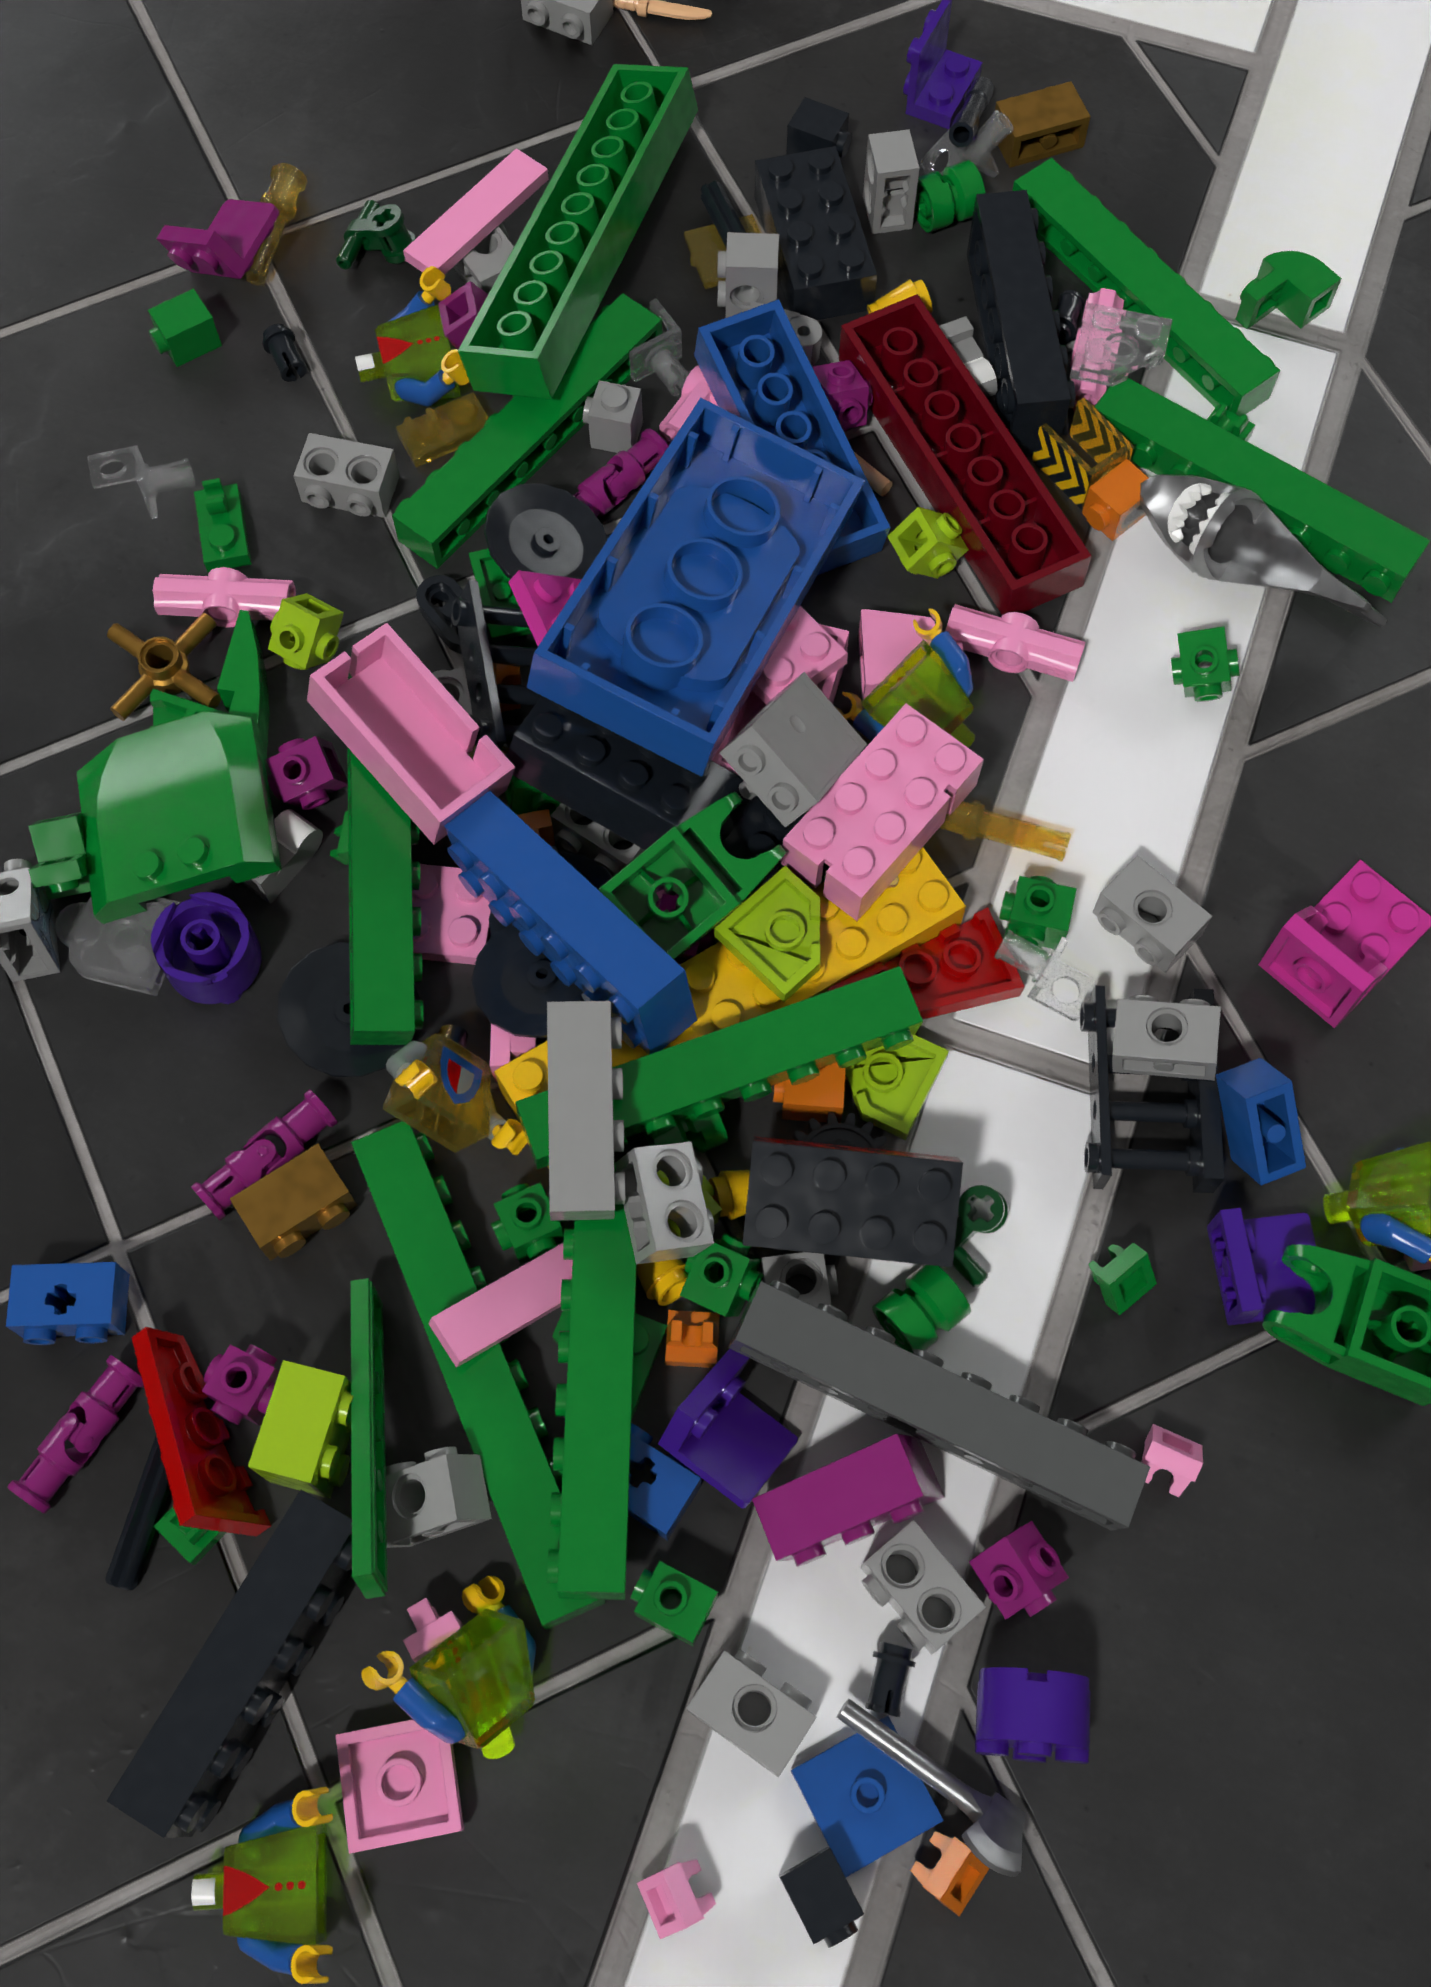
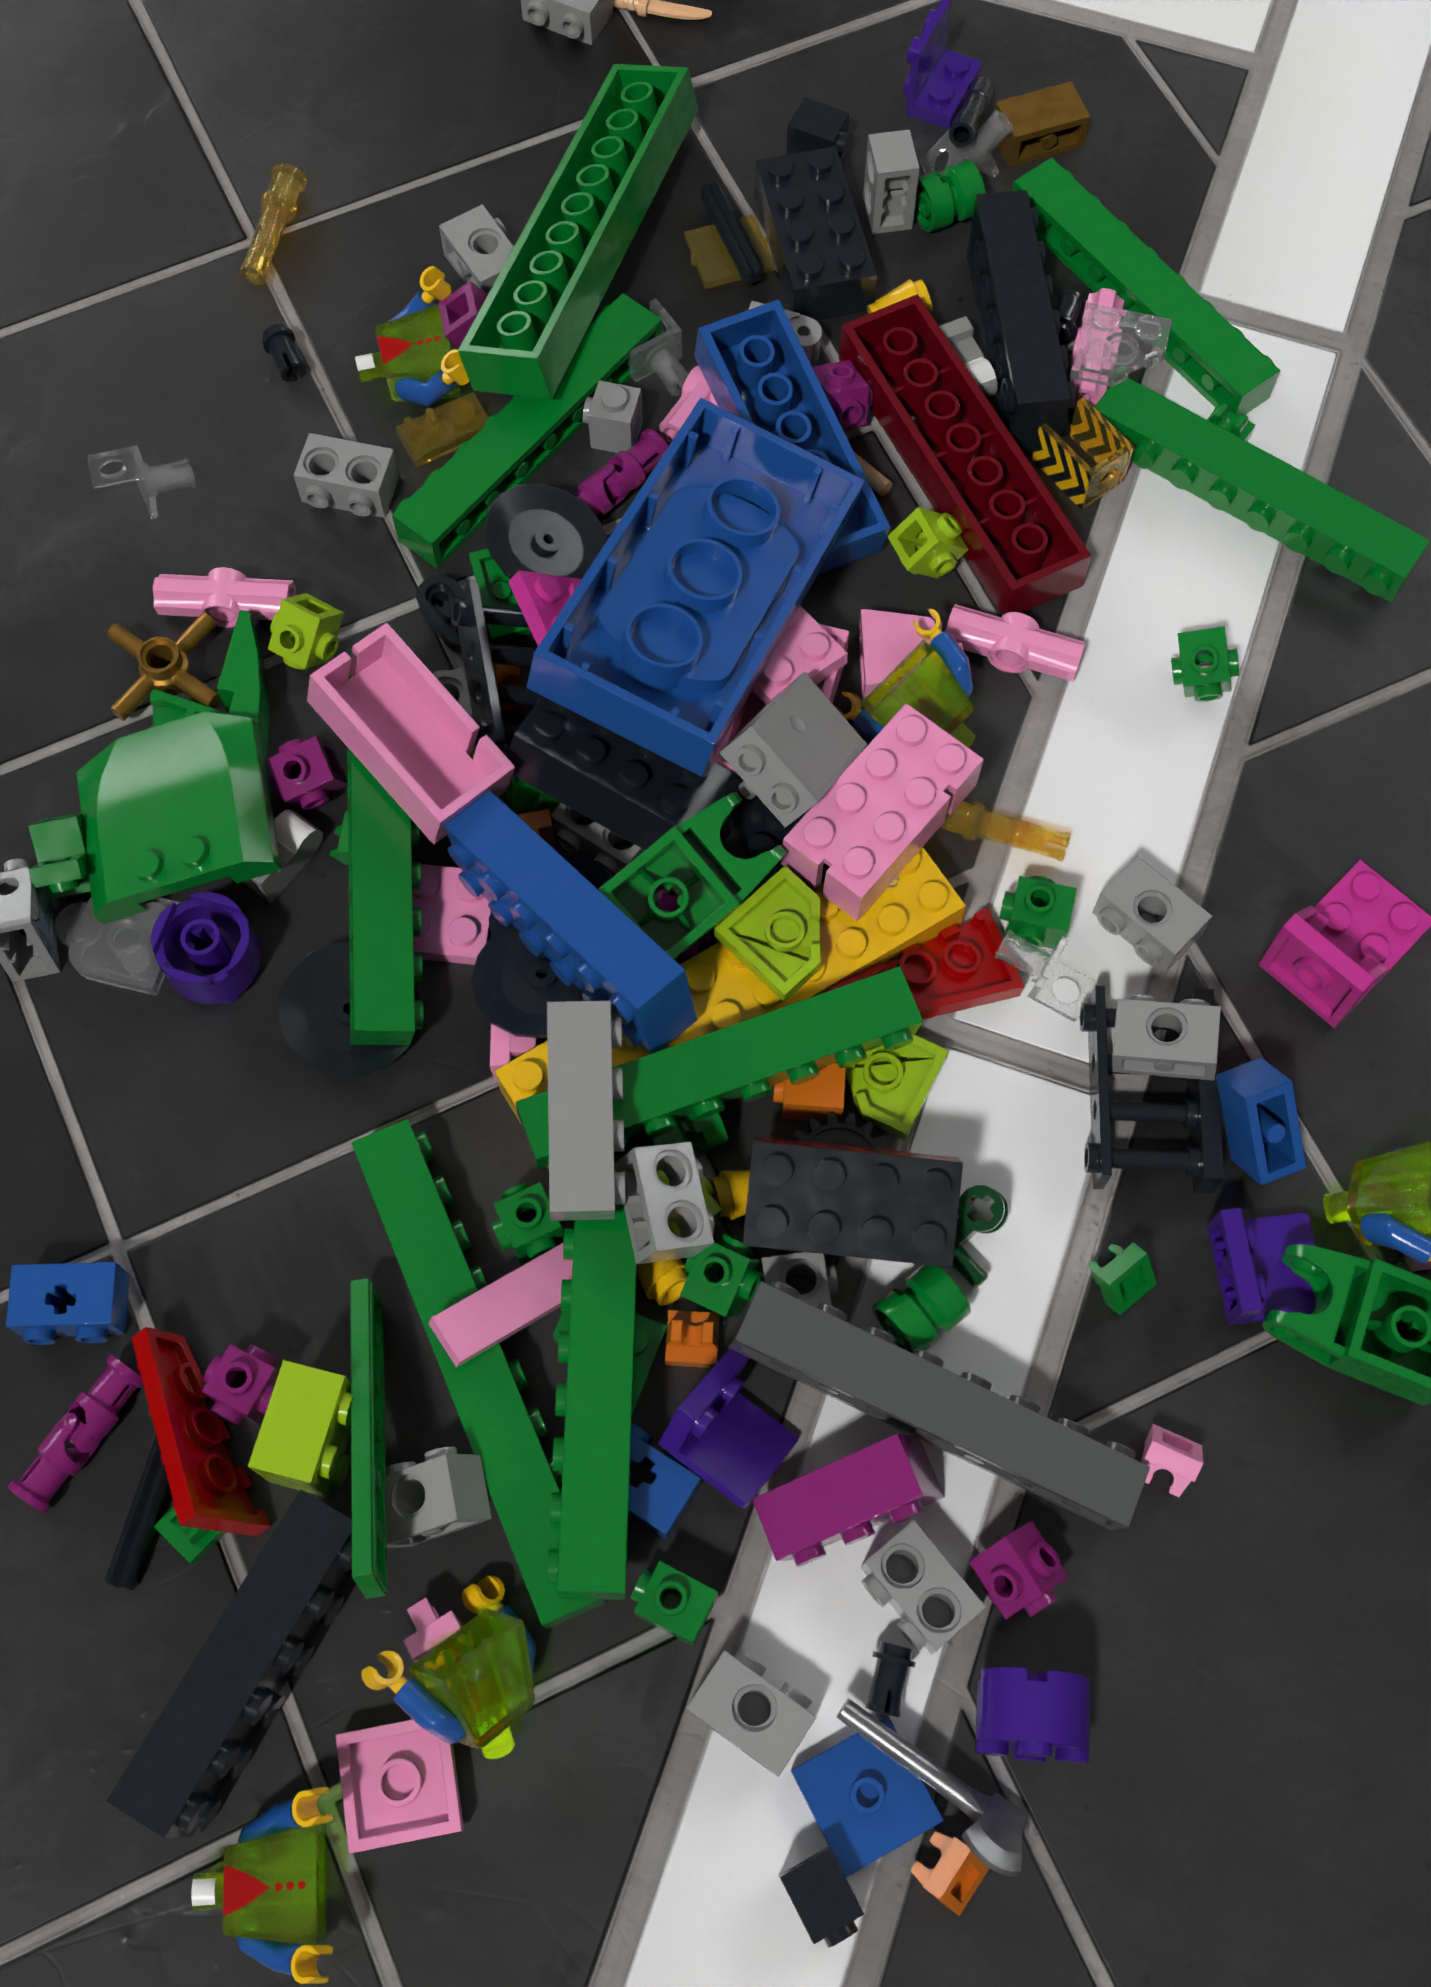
green brick [148,288,222,367] -> none
magenta bracket [156,199,279,279] -> none
magenta piece [191,1089,338,1221] -> none
green plate [194,478,252,573] -> none
pearl gold brick [230,1144,357,1261] -> none
dark green piece [336,200,416,269] -> none
torso [383,1025,528,1156] -> none
bright pink tile [403,148,549,274] -> none
bright pink tile [637,1859,716,1939] -> none
light grey brick [717,232,779,318] -> none
orange brick [1082,459,1149,541] -> none
flat silver piece [1140,474,1387,627] -> none
green brick [1235,251,1342,329] -> none

